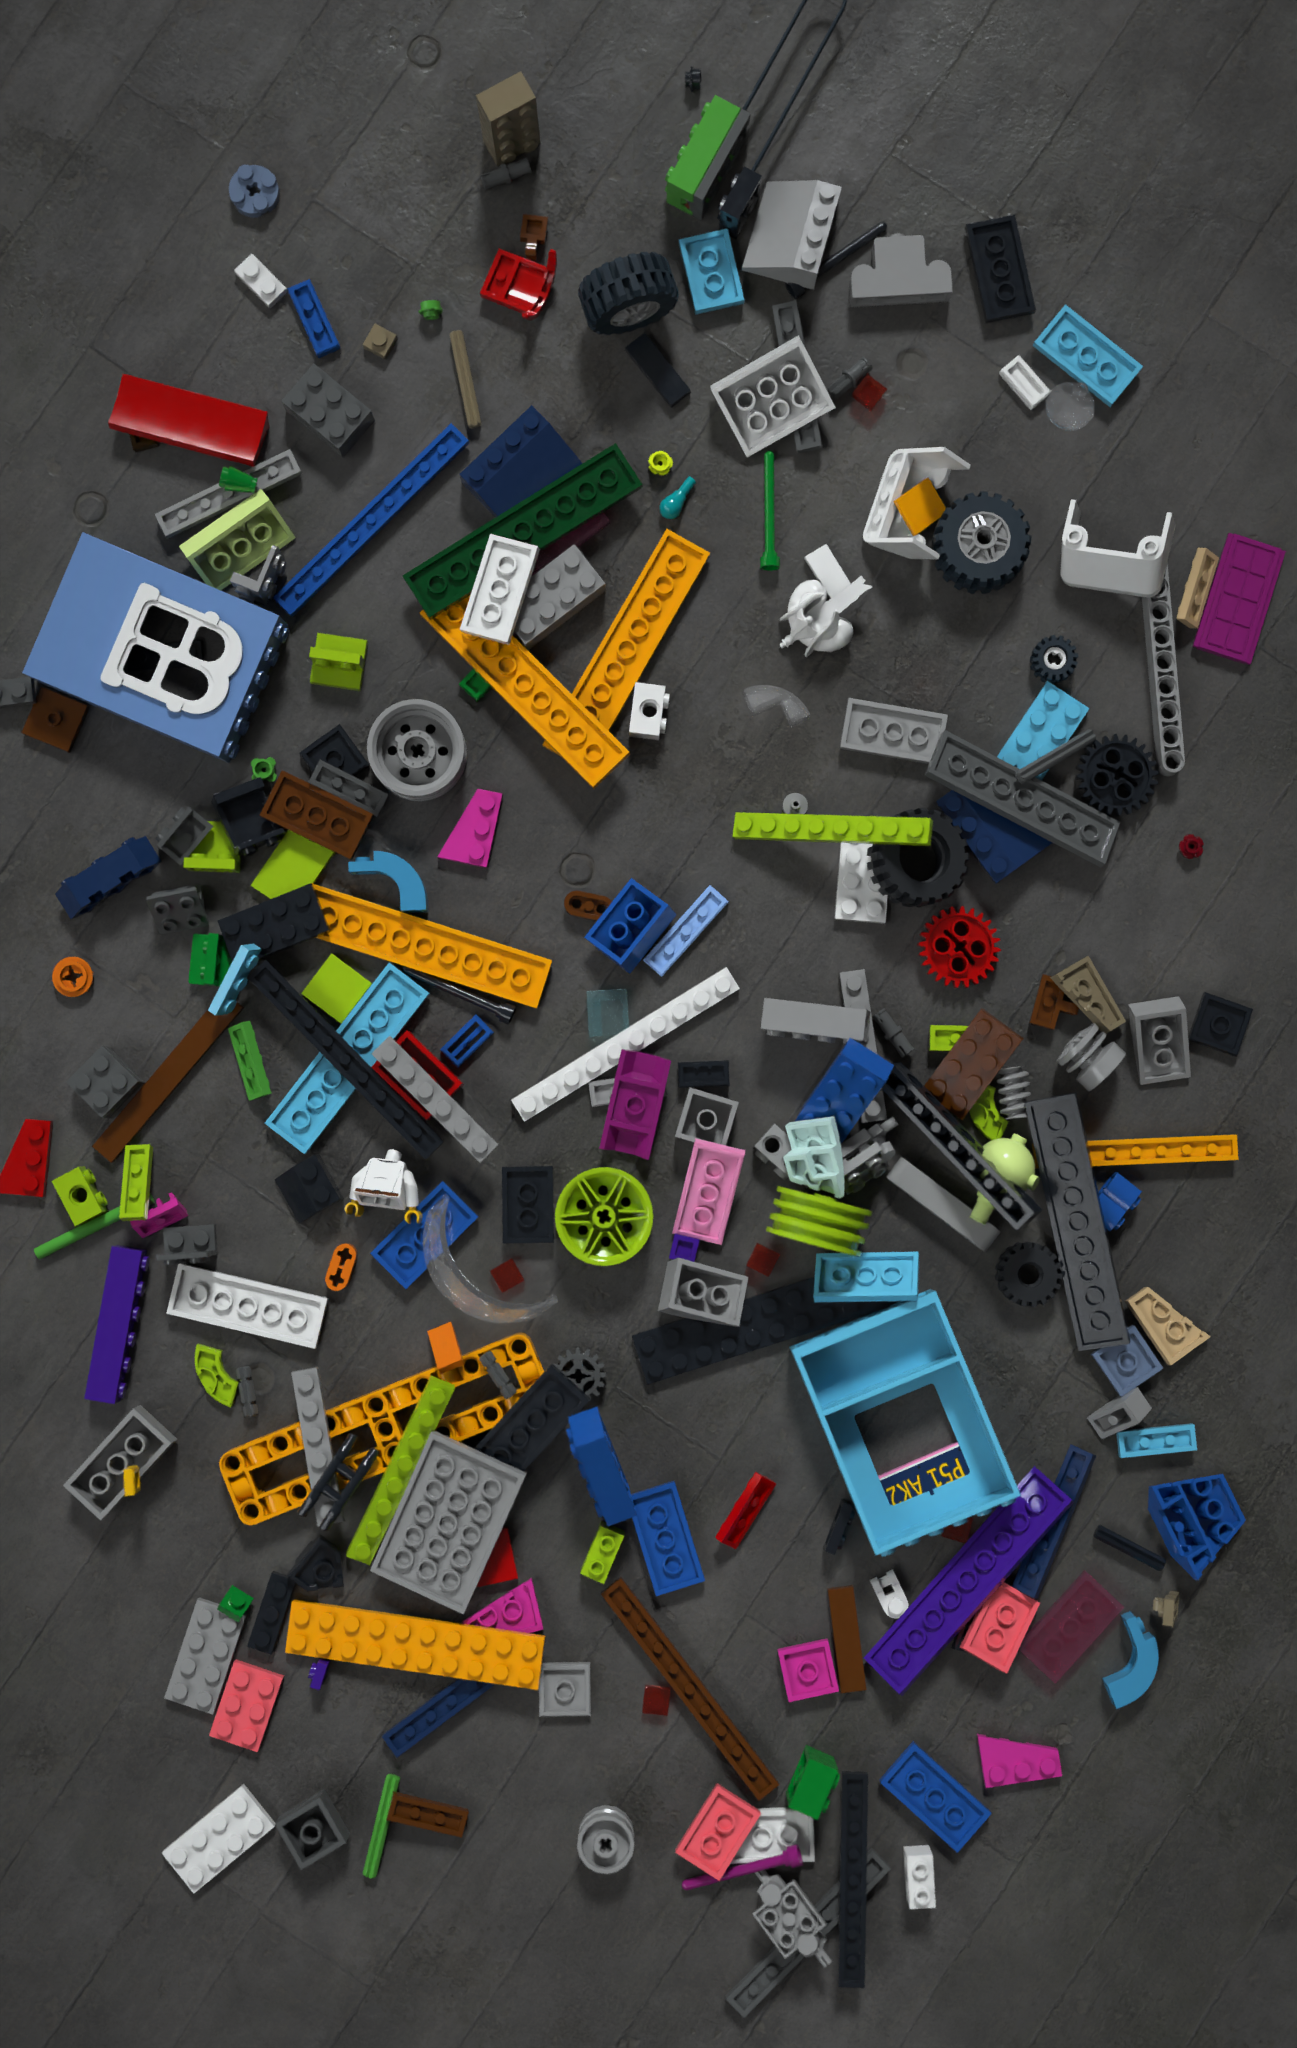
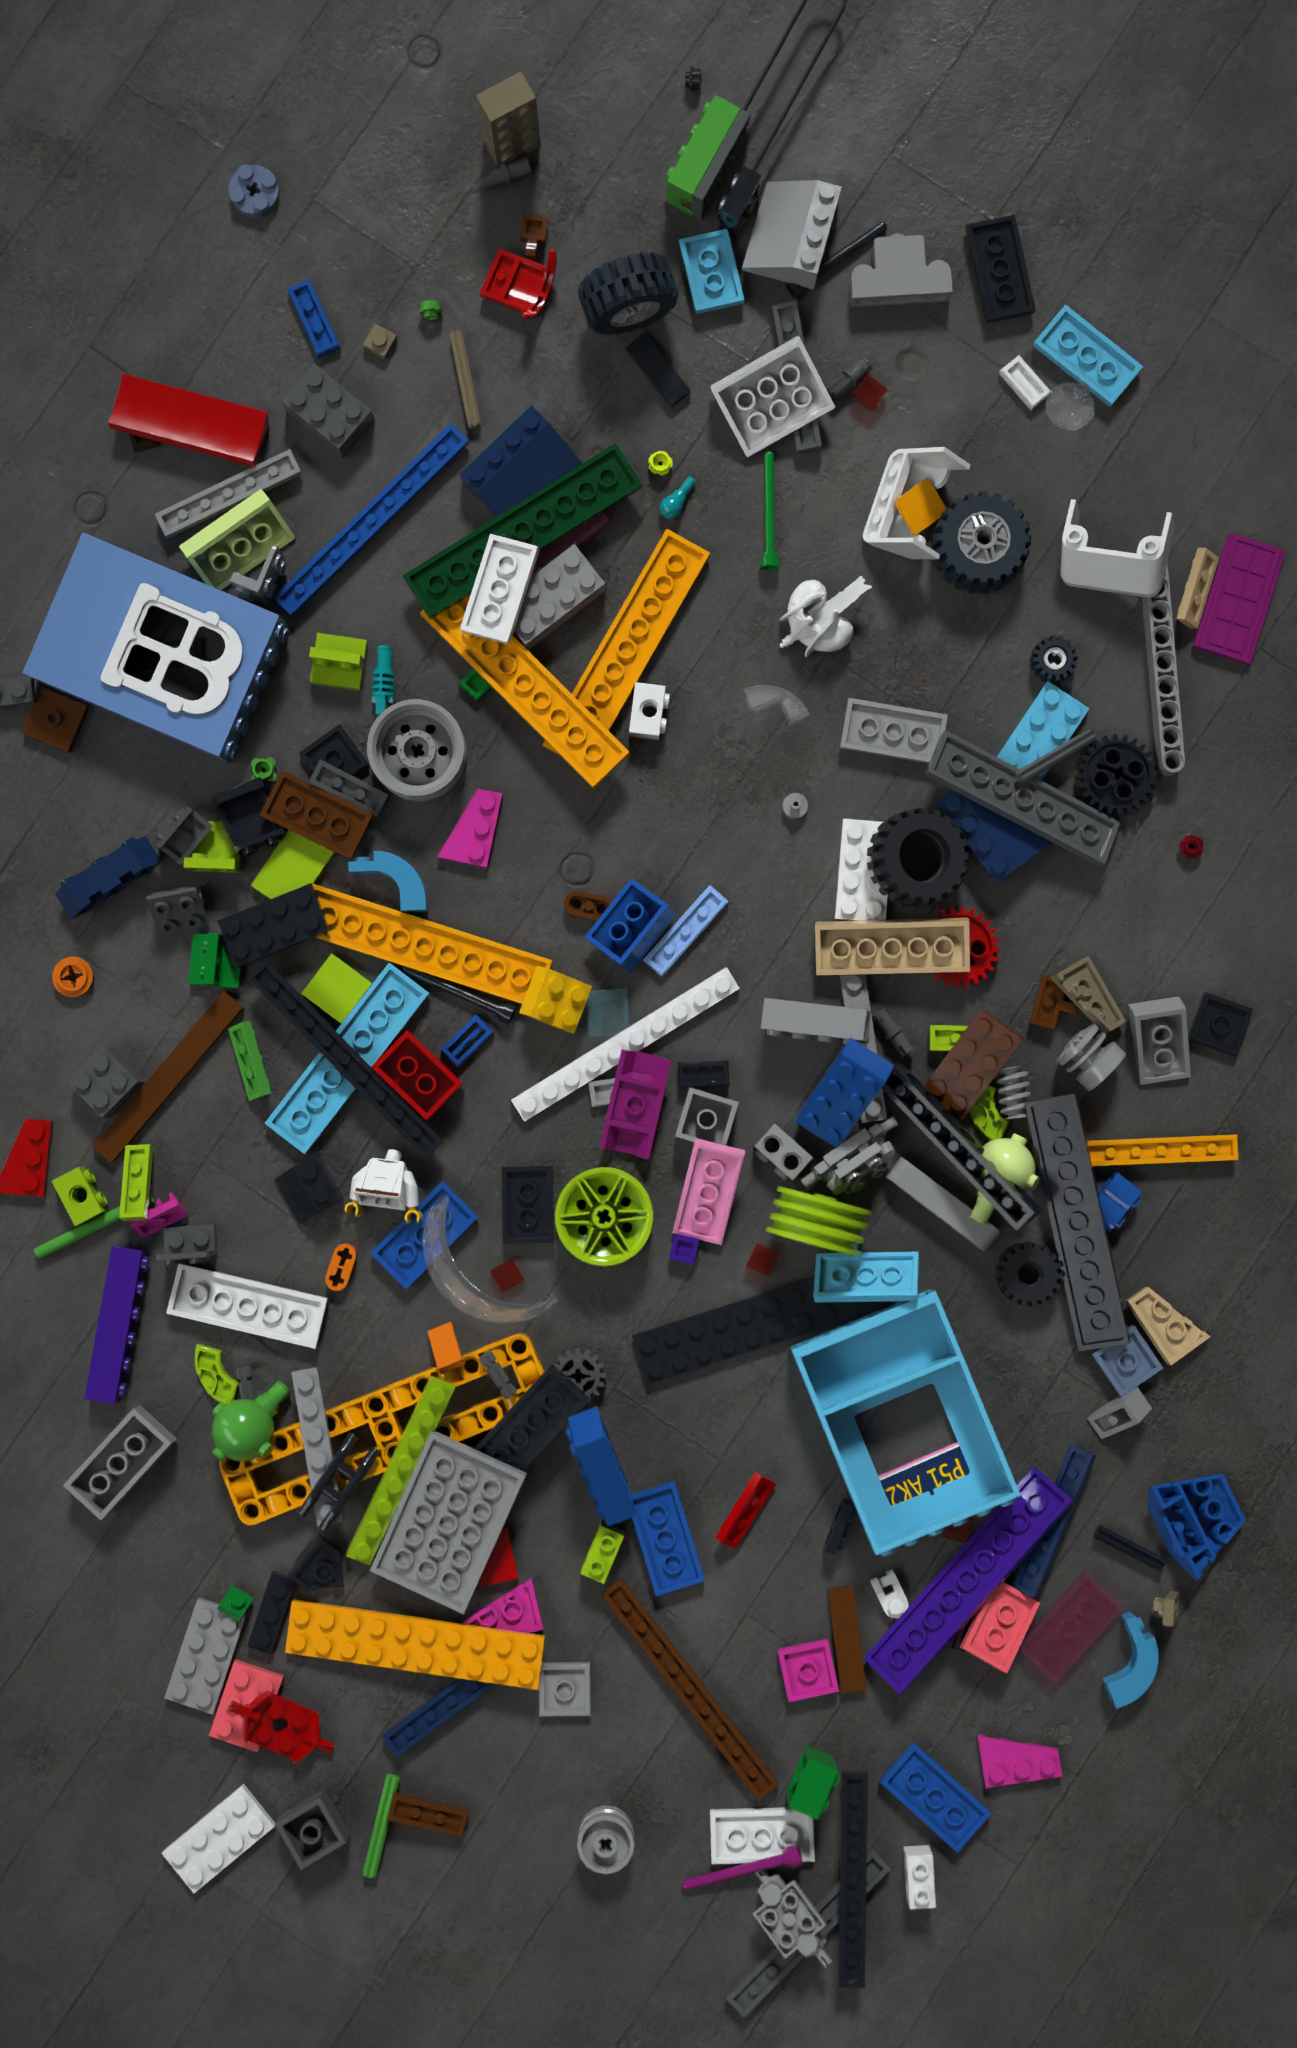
yellow tile [123,1465,141,1496] -> none
medium azure plate [208,944,261,1016] -> none
green cone [219,466,258,493] -> none
white plate [234,254,288,308] -> none
dark purple plate [308,1658,331,1690] -> none
light grey plate [371,1036,499,1163] -> none
clear red plate [642,1685,671,1716] -> none
light grey slope [658,1258,748,1327] -> none
coral plate [675,1783,761,1881] -> none
lime plate [732,812,933,846] -> none
light aqua slope [783,1116,844,1198] -> none
white tile [804,544,851,600] -> none
medium azure plate [1116,1423,1197,1458] -> none
none -> bright green piece [212,1380,291,1462]
none -> red plate [228,1691,334,1763]
none -> teal hinge [372,646,395,716]
none -> yellow brick [519,966,592,1034]
none -> tan arch [815,918,970,975]

